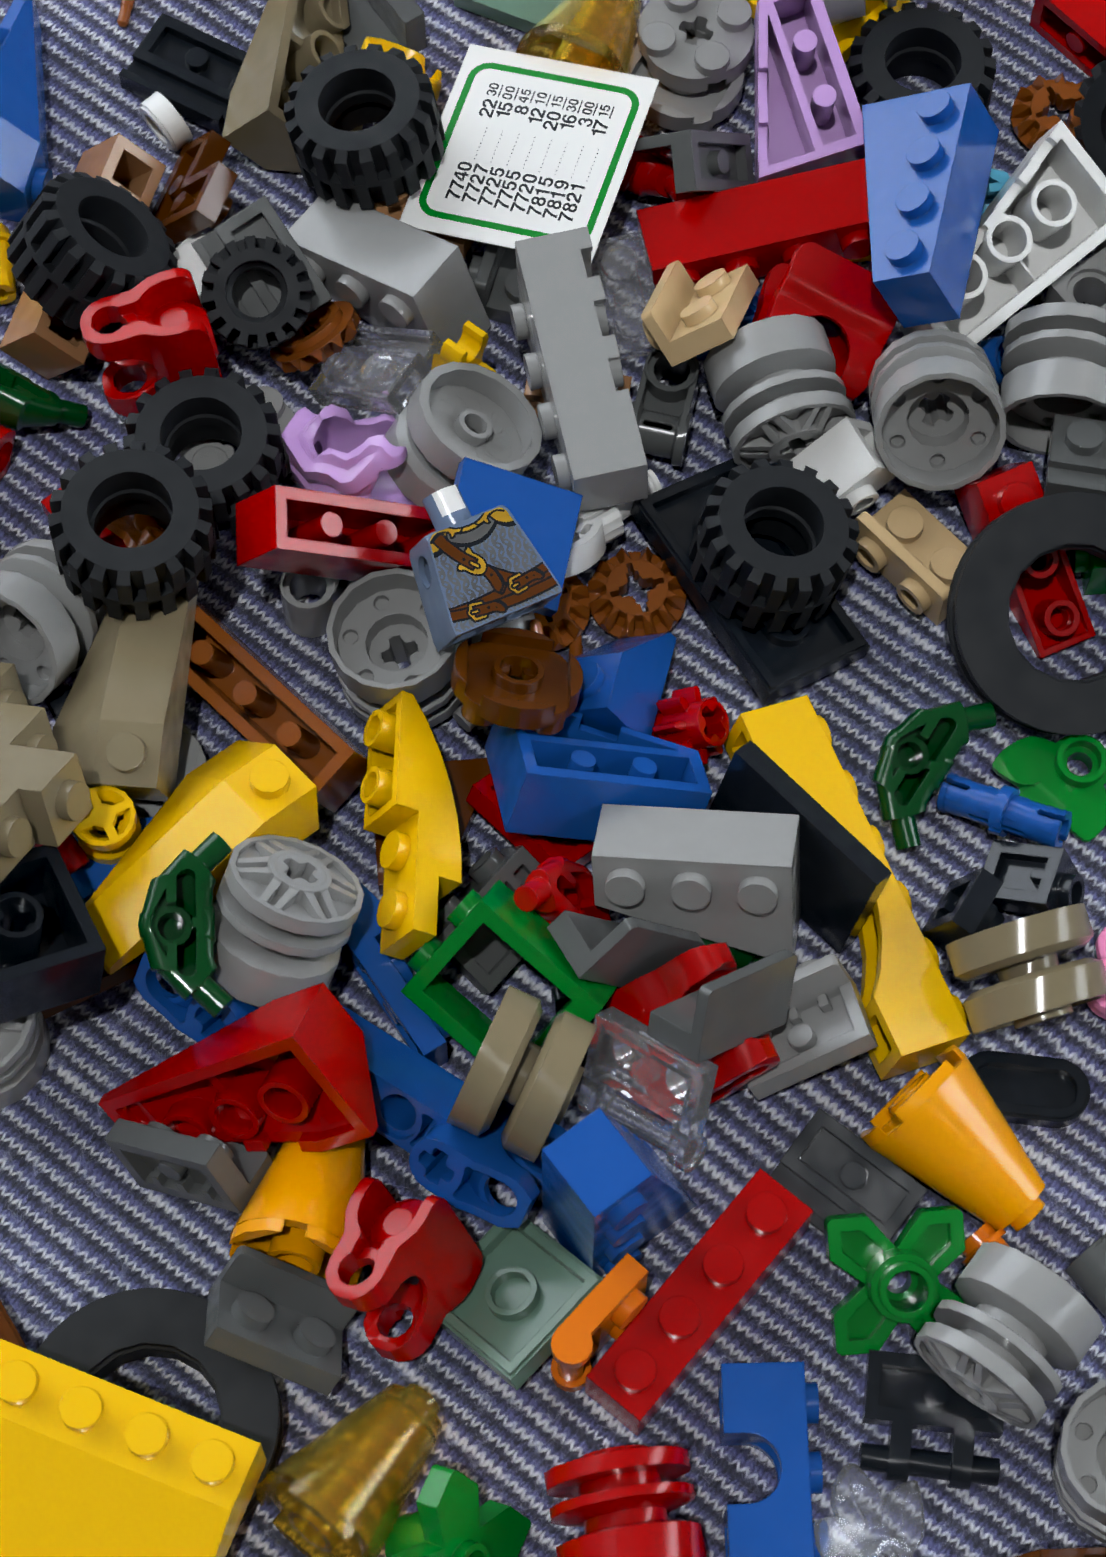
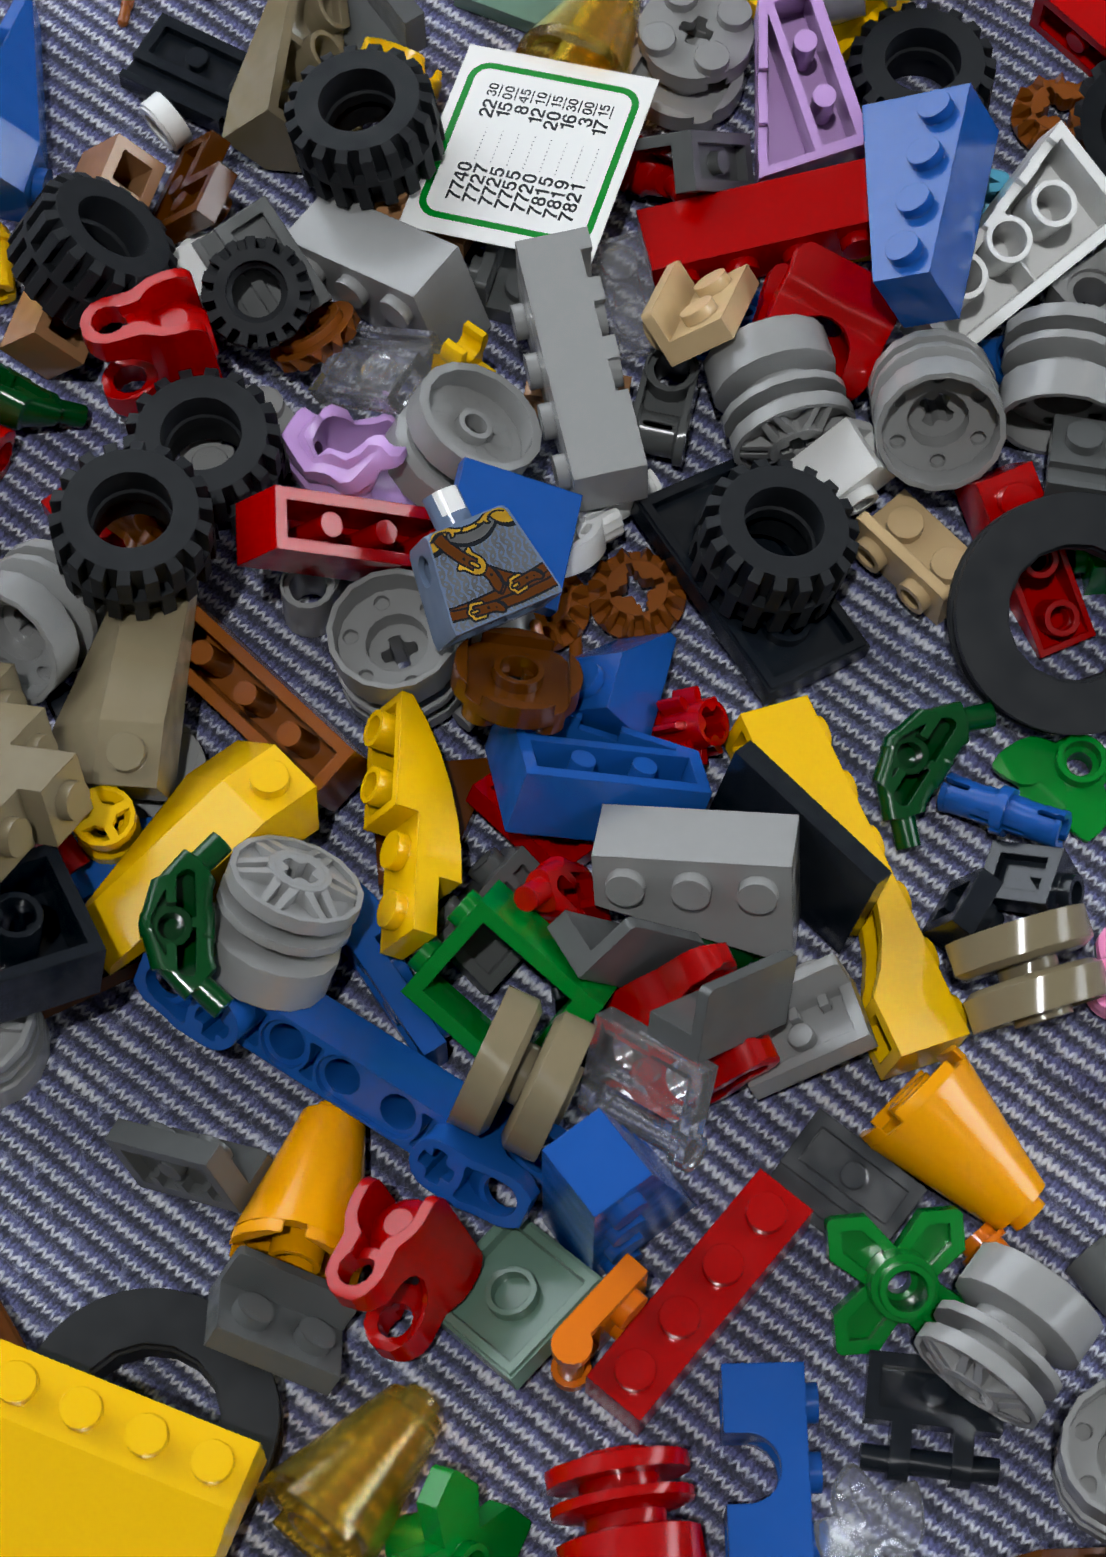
red wedge [98,983,378,1152] -> none
black tile [968,1051,1090,1128] -> none

